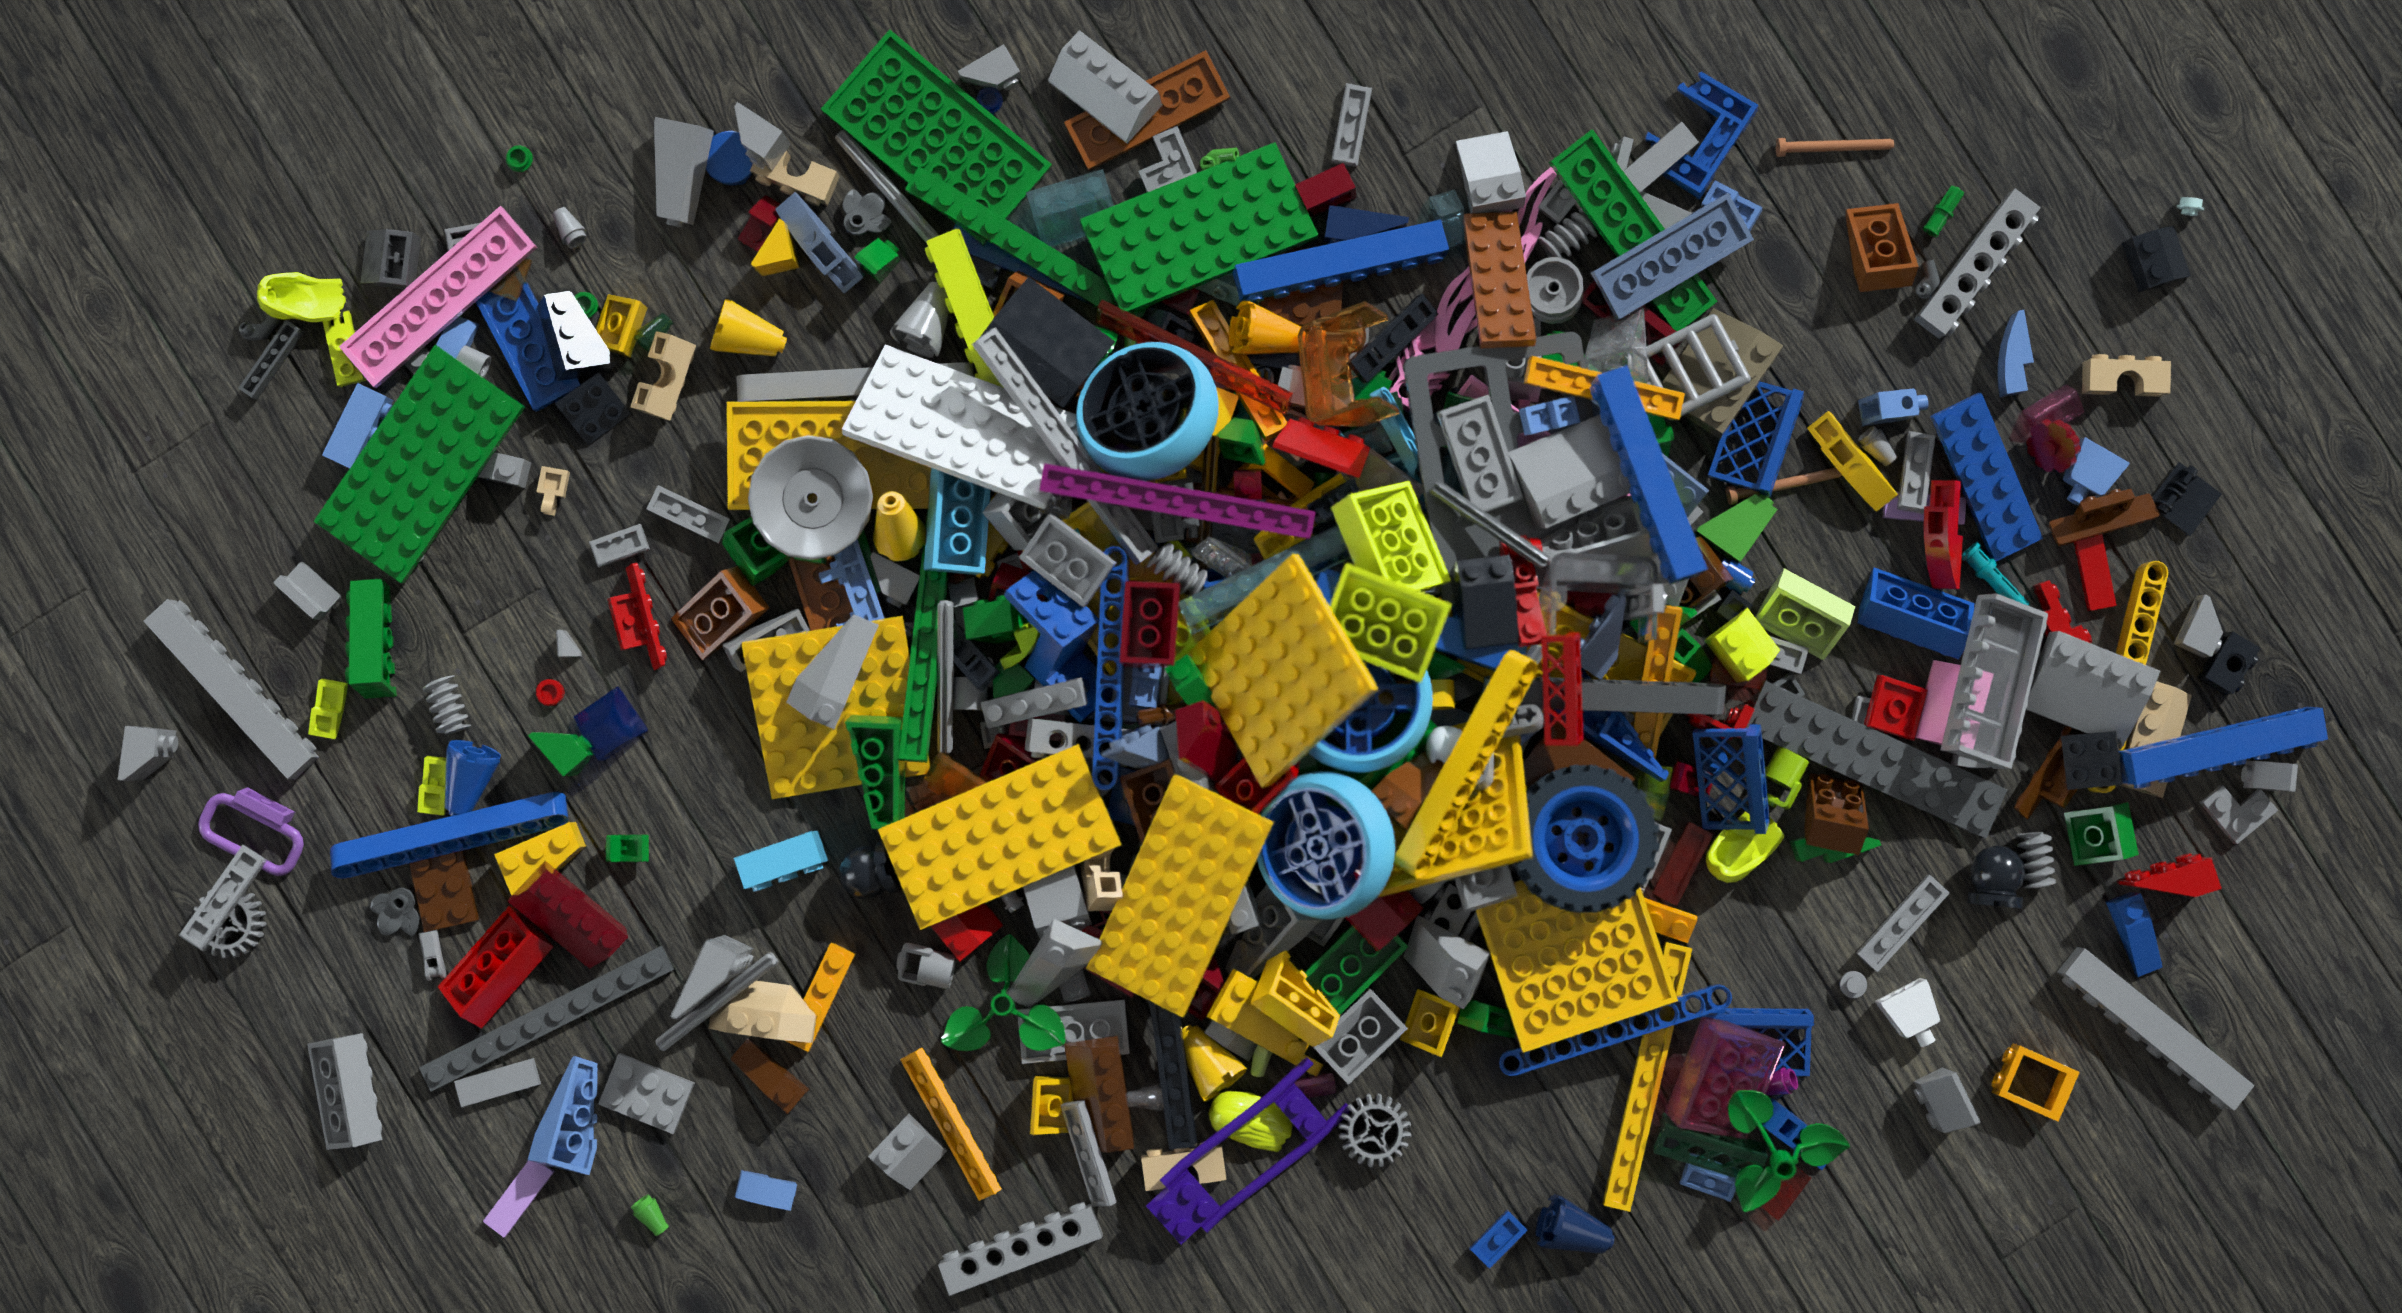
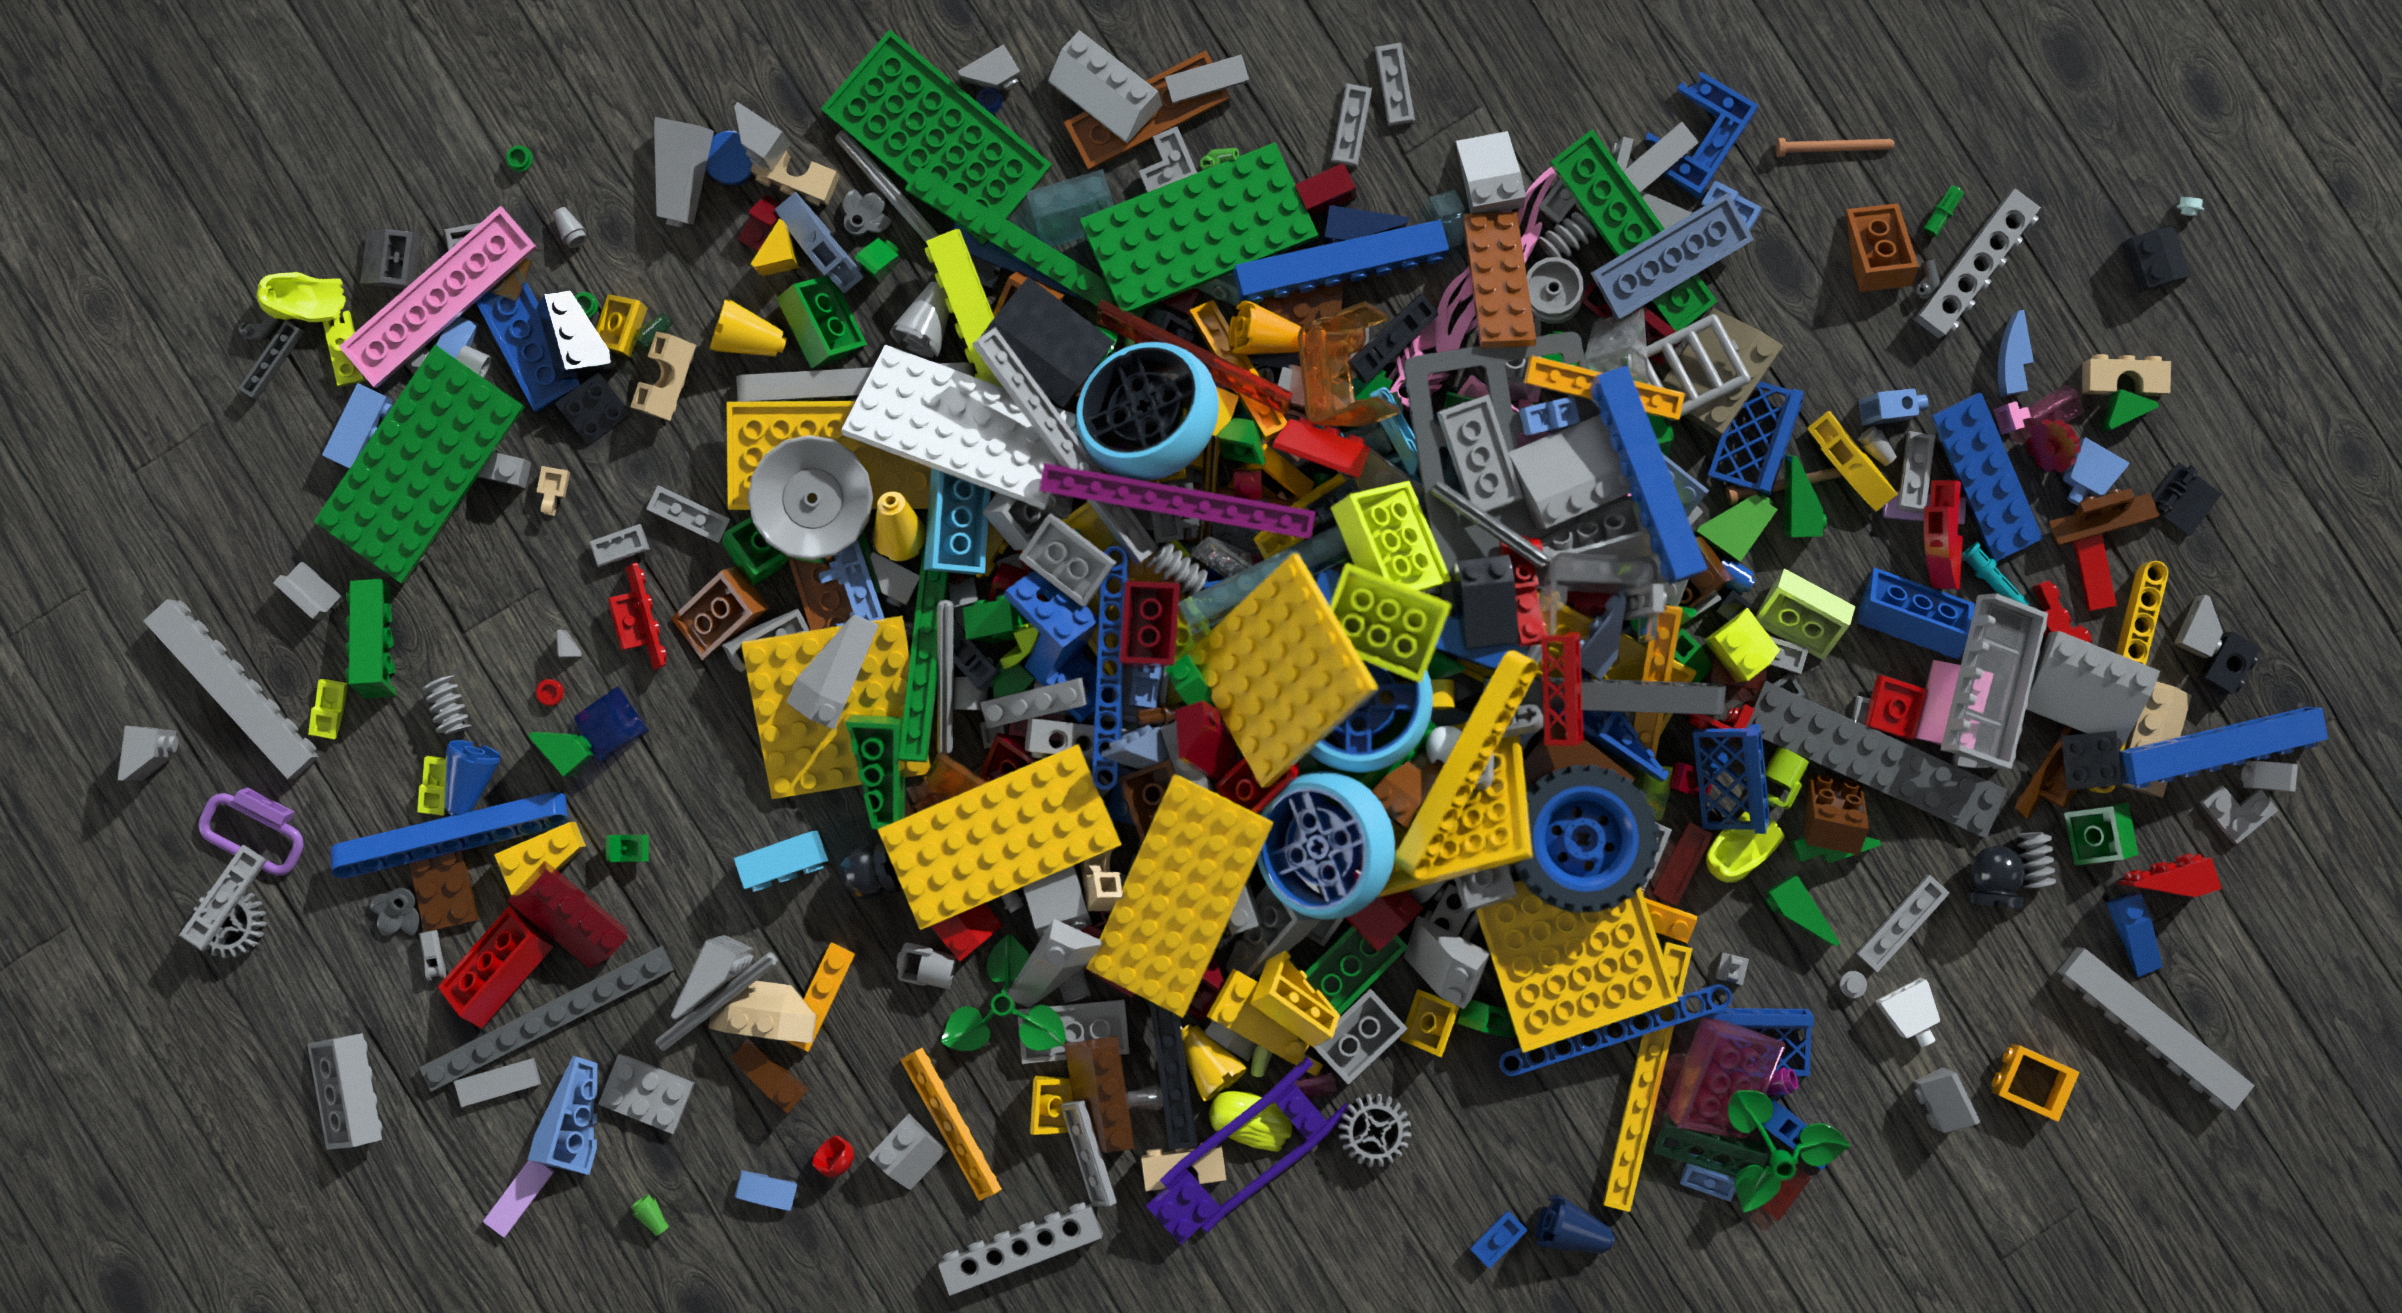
none -> green slope [776,275,867,369]
none -> red hair [812,1135,854,1178]
none -> light grey tile [1165,54,1249,104]
none -> light grey tile [1375,43,1415,127]
none -> light grey tile [1715,952,1749,985]
none -> green slope [1765,874,1841,947]
none -> green slope [1784,455,1827,537]
none -> bright pink tile [1993,402,2031,435]
none -> green slope [2101,389,2159,433]

